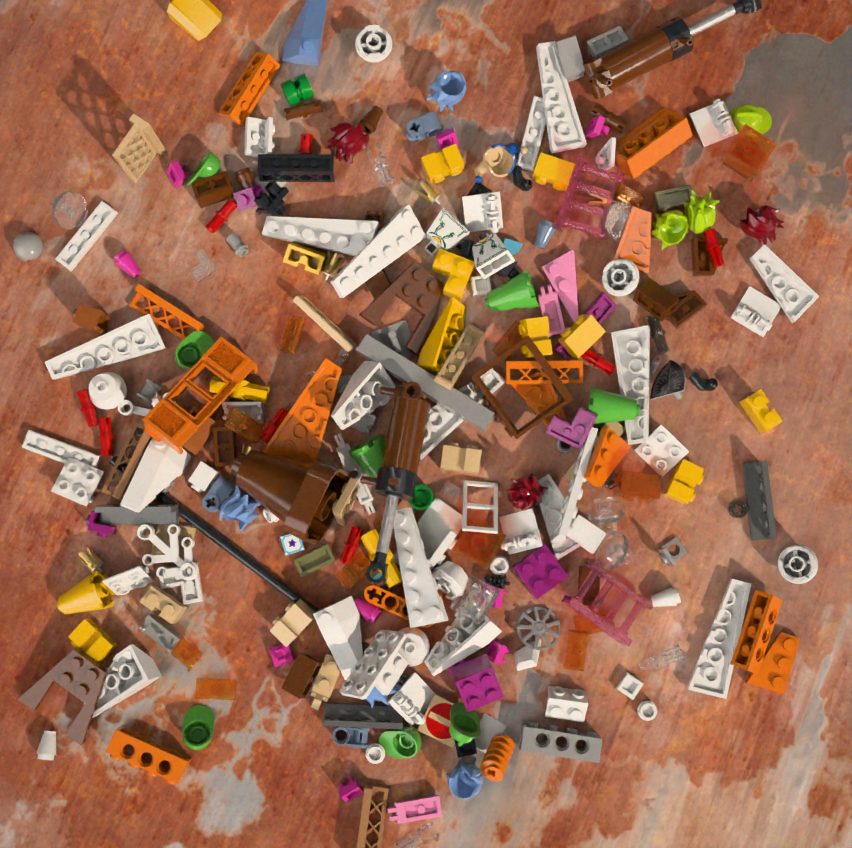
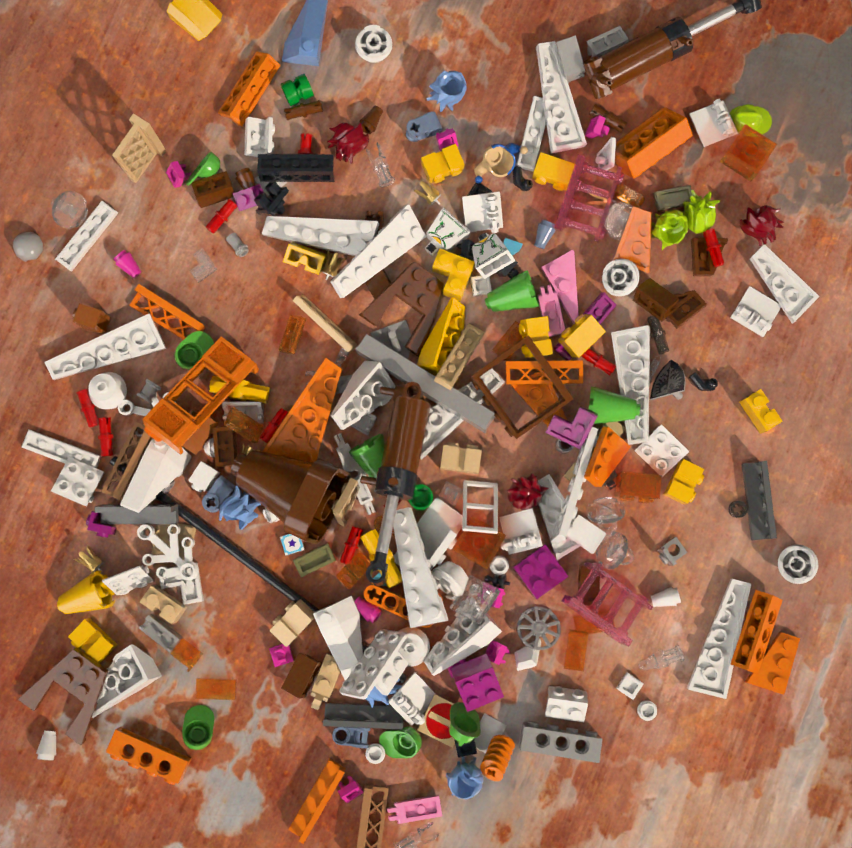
none -> white plate [204,438,215,457]
none -> orange fence [288,758,346,844]

